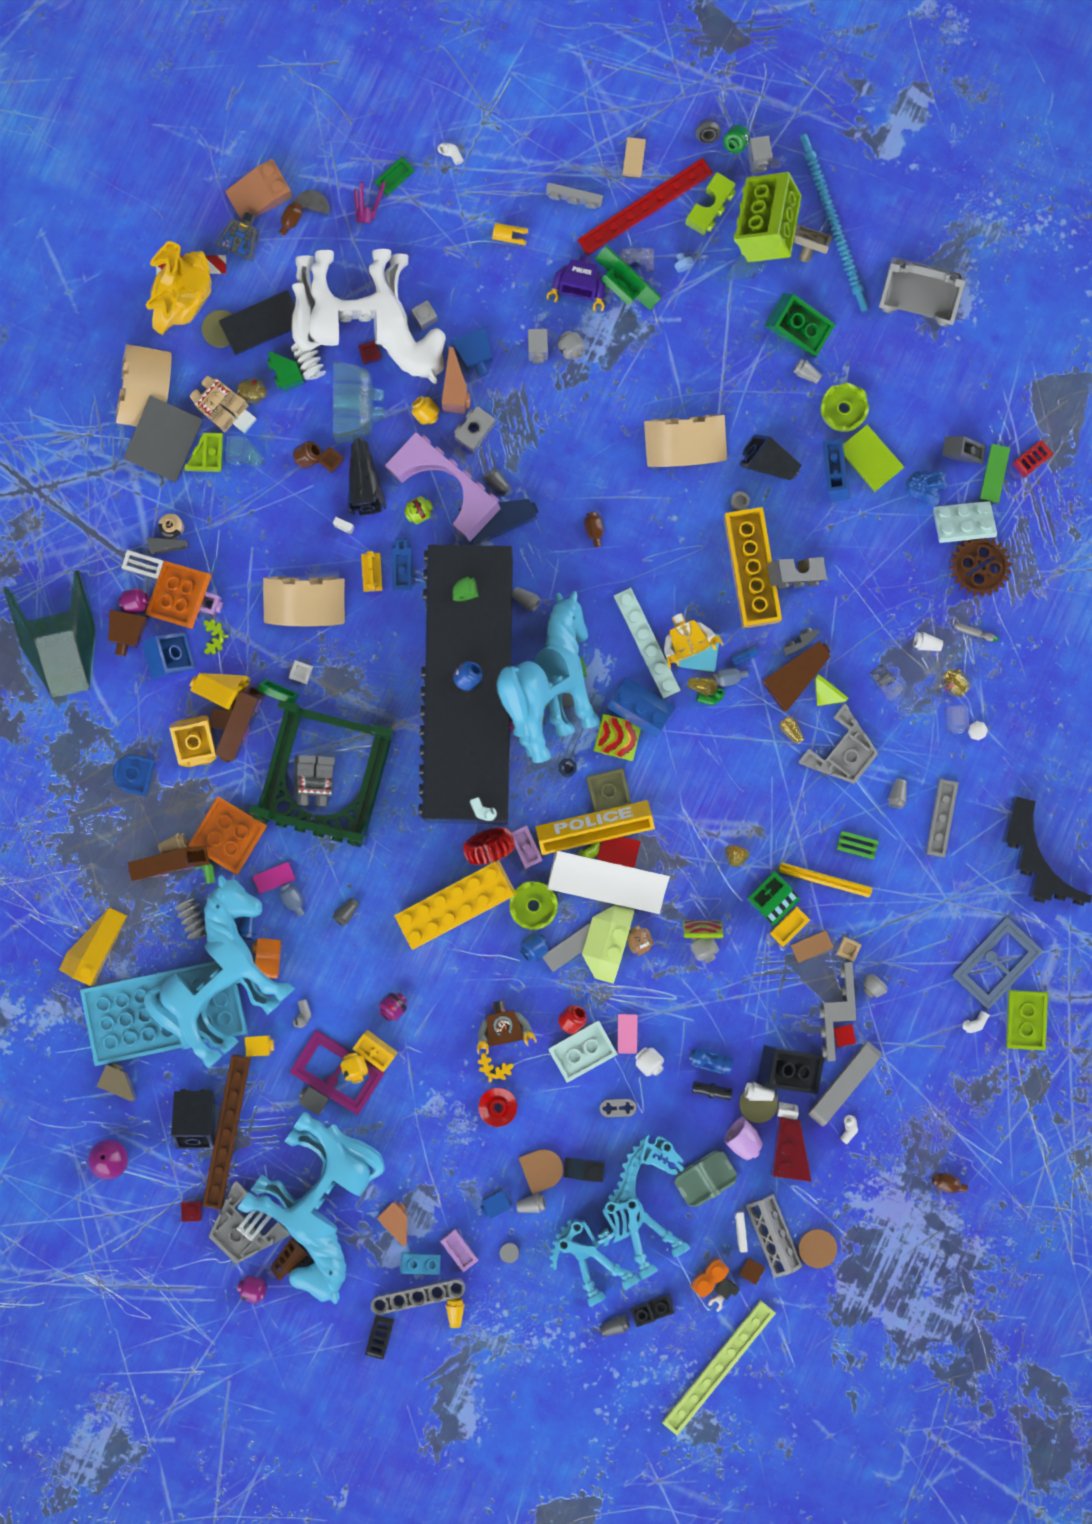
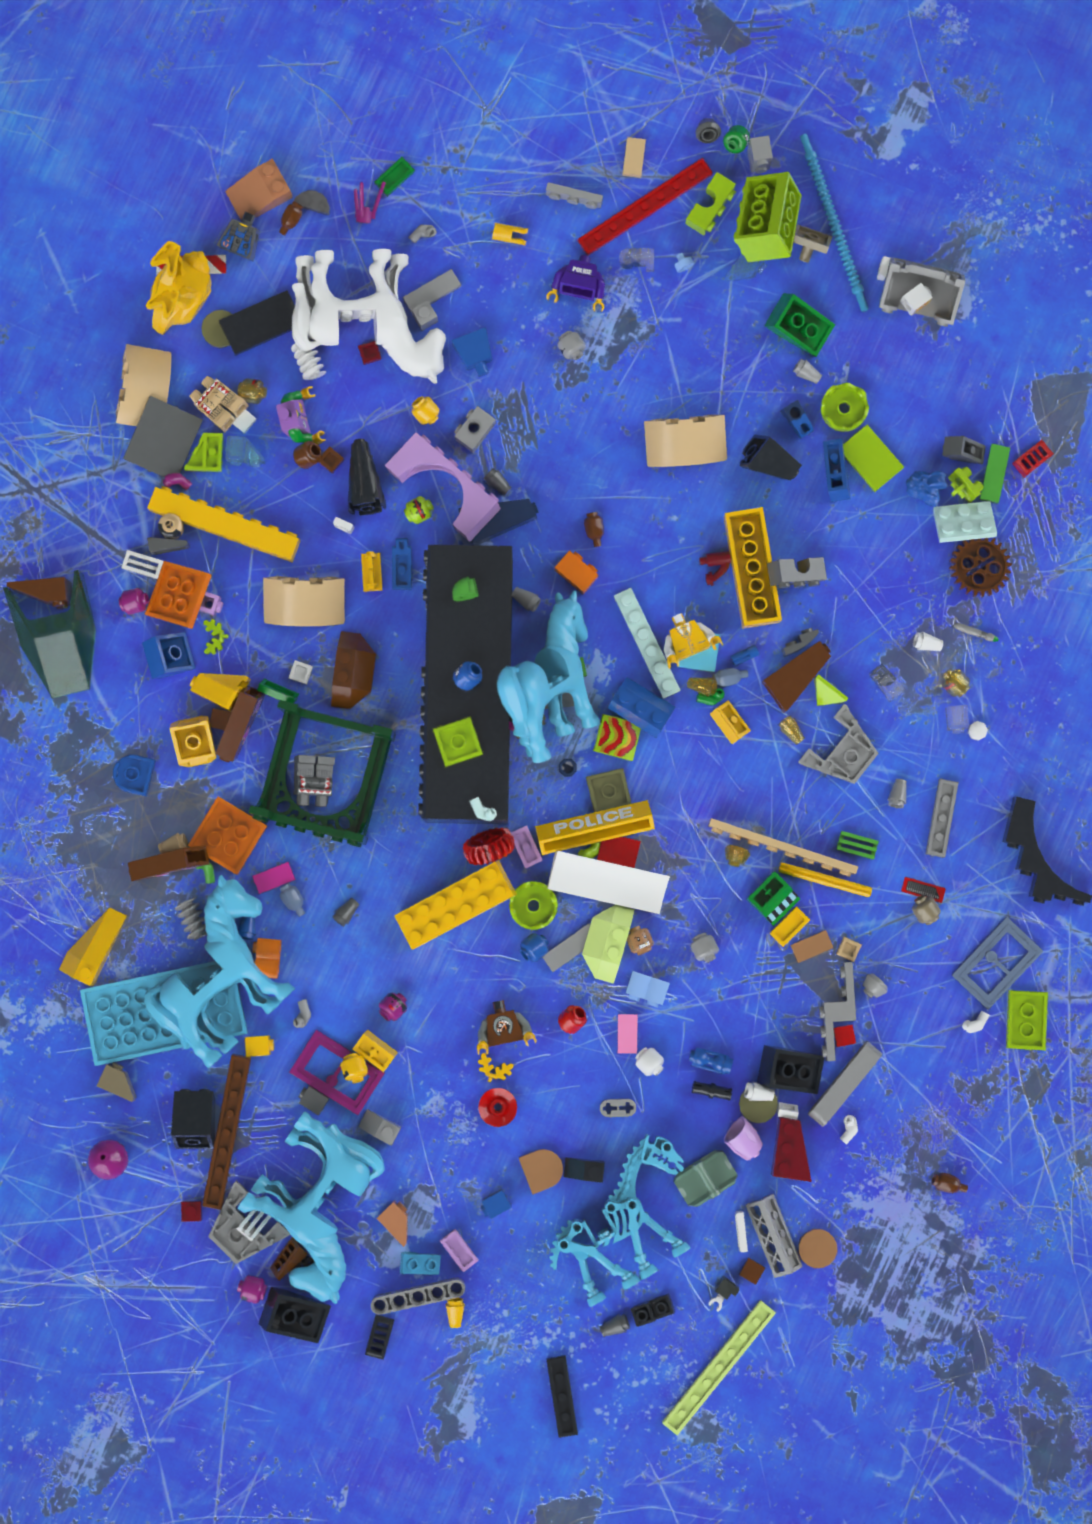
reddish brown torso [108,610,149,657] -> none
green slope [267,352,305,392] -> none
clear light blue hips [333,361,384,444] -> none
white arm [438,143,464,165] -> none
nougat slope [442,347,471,414] -> none
light grey tile [500,1243,519,1263] -> none
light grey cone [516,1193,546,1213] -> none
light grey brick [528,329,548,364] -> none
light aqua plate [548,1020,618,1083] -> none
green bracket [595,245,662,310] -> none
slope [682,920,723,938] -> none
orange brick [690,1257,729,1298] -> none
light grey tile [730,491,750,511] -> none
none -> reddish brown slope [6,577,73,609]
none -> yellow brick [147,486,301,563]
none -> magenta arm [163,473,192,491]
none -> black slope [258,1287,331,1343]
none -> torso [276,386,326,445]
none -> reddish brown wedge [331,631,376,709]
none -> light grey slope [358,1109,401,1146]
none -> light grey tile [403,269,461,313]
none -> light grey arm [408,225,437,244]
none -> lime tile [433,717,483,767]
none -> black tile [546,1355,578,1438]
none -> orange brick [554,550,598,595]
none -> light blue brick [626,971,670,1008]
none -> dark red plant [699,550,731,586]
none -> tan plate [708,818,858,877]
none -> yellow slope [710,700,751,744]
none -> leg [781,400,814,439]
none -> white tile [877,256,890,281]
none -> white brick [900,283,933,316]
none -> sticker [901,877,946,903]
none -> dark tan head [912,895,941,925]
none -> lime hips [947,466,984,503]

